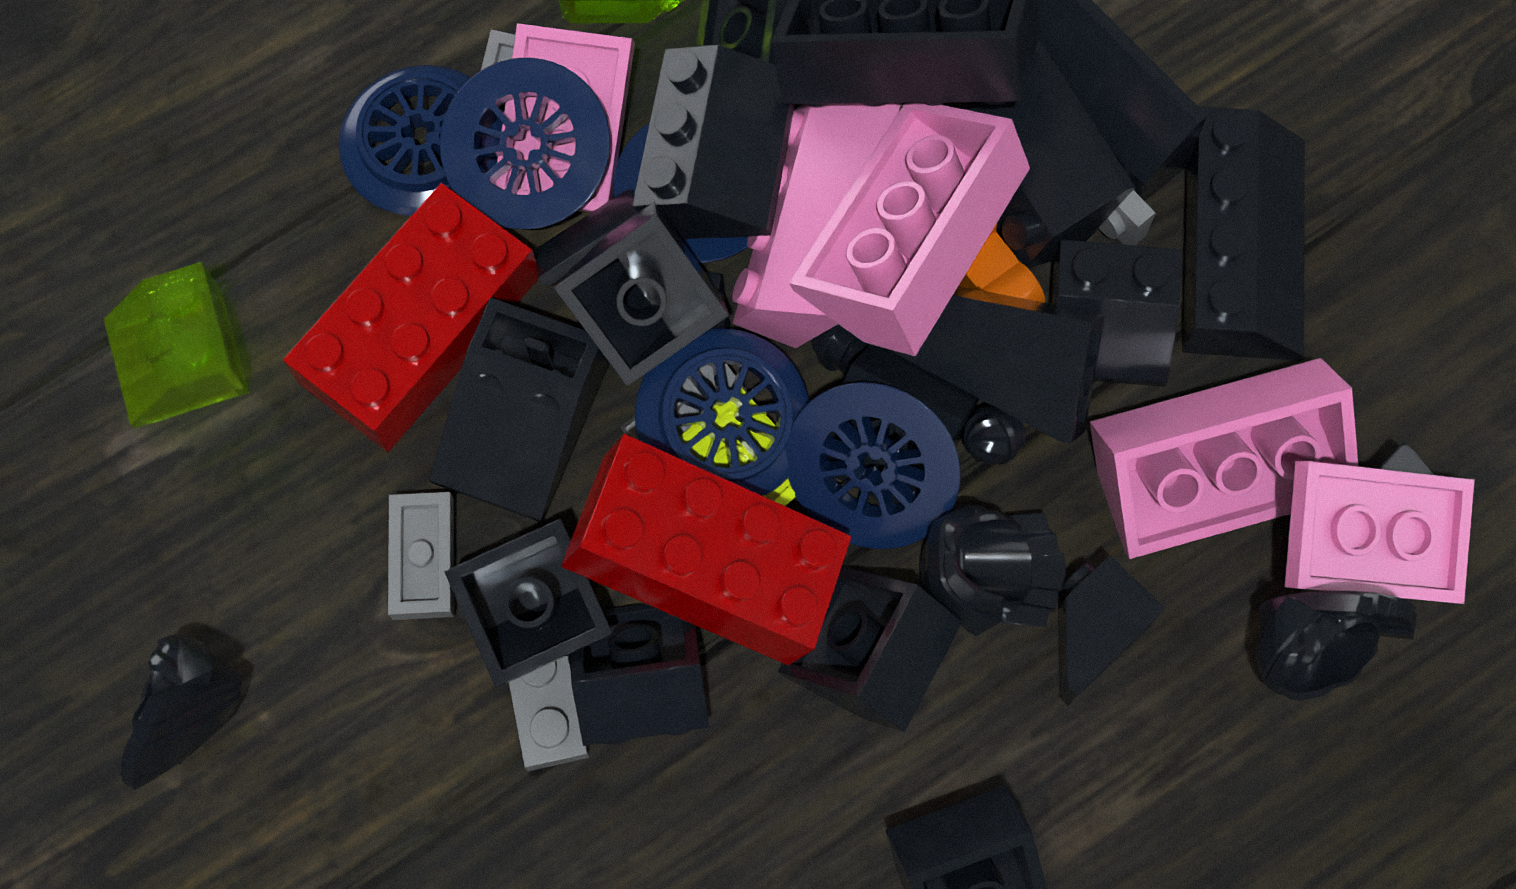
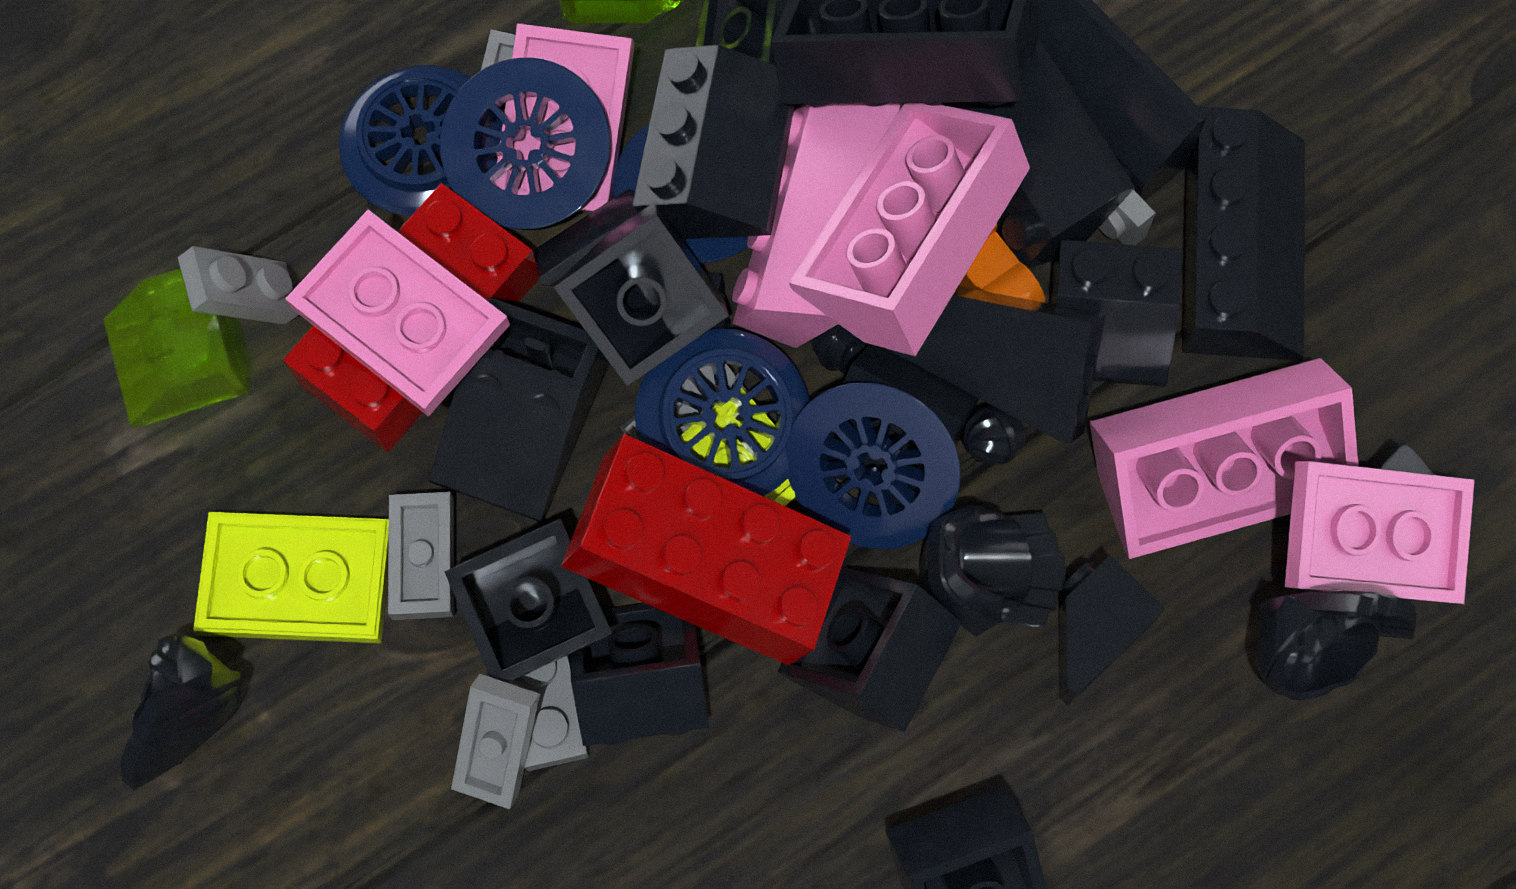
none -> light grey plate [178,246,299,324]
none -> neon yellow tile [193,512,389,643]
none -> bright pink plate [285,210,510,417]
none -> light grey plate [451,674,540,809]

